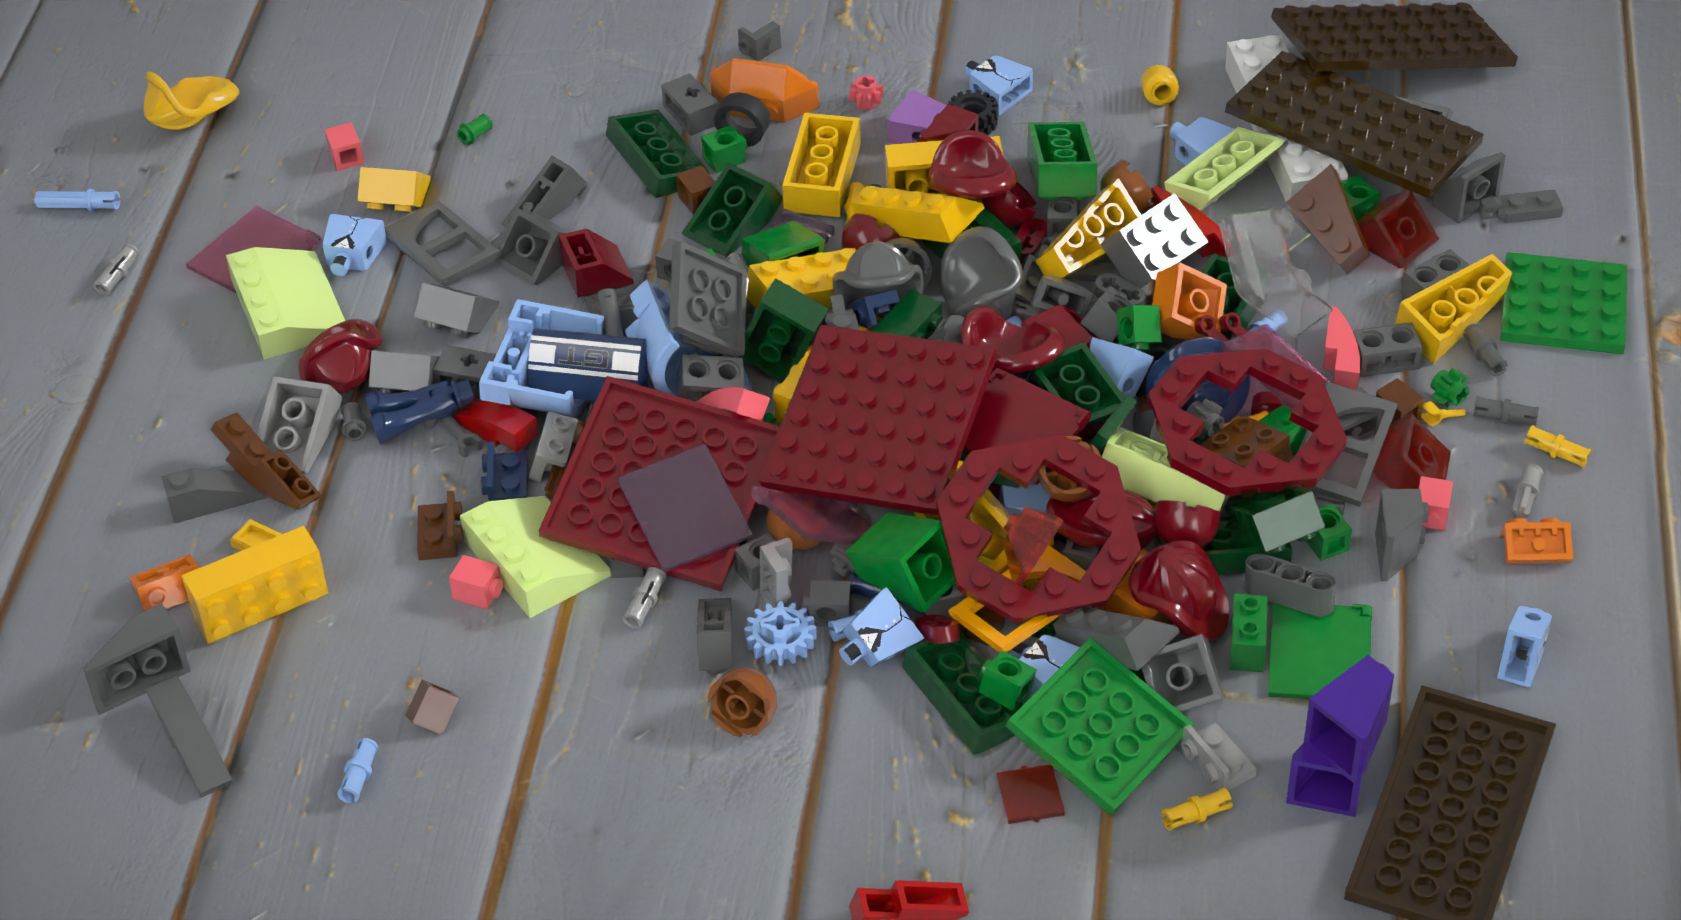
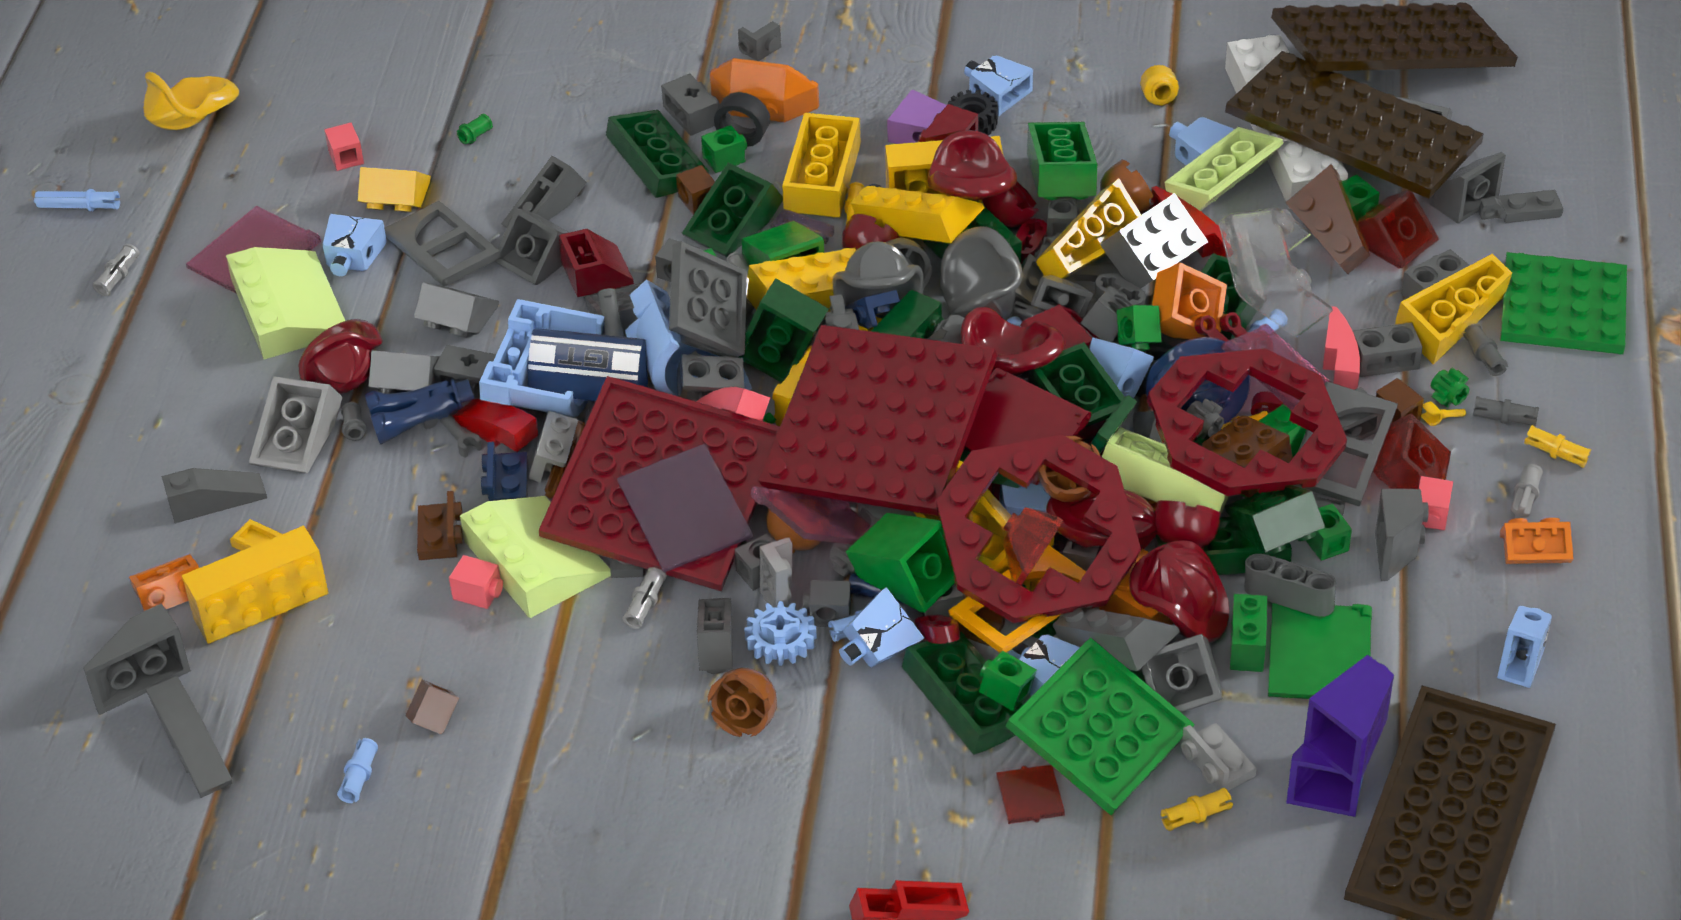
reddish brown slope [210,412,321,509] -> none
coral gear [849,76,883,110] -> none

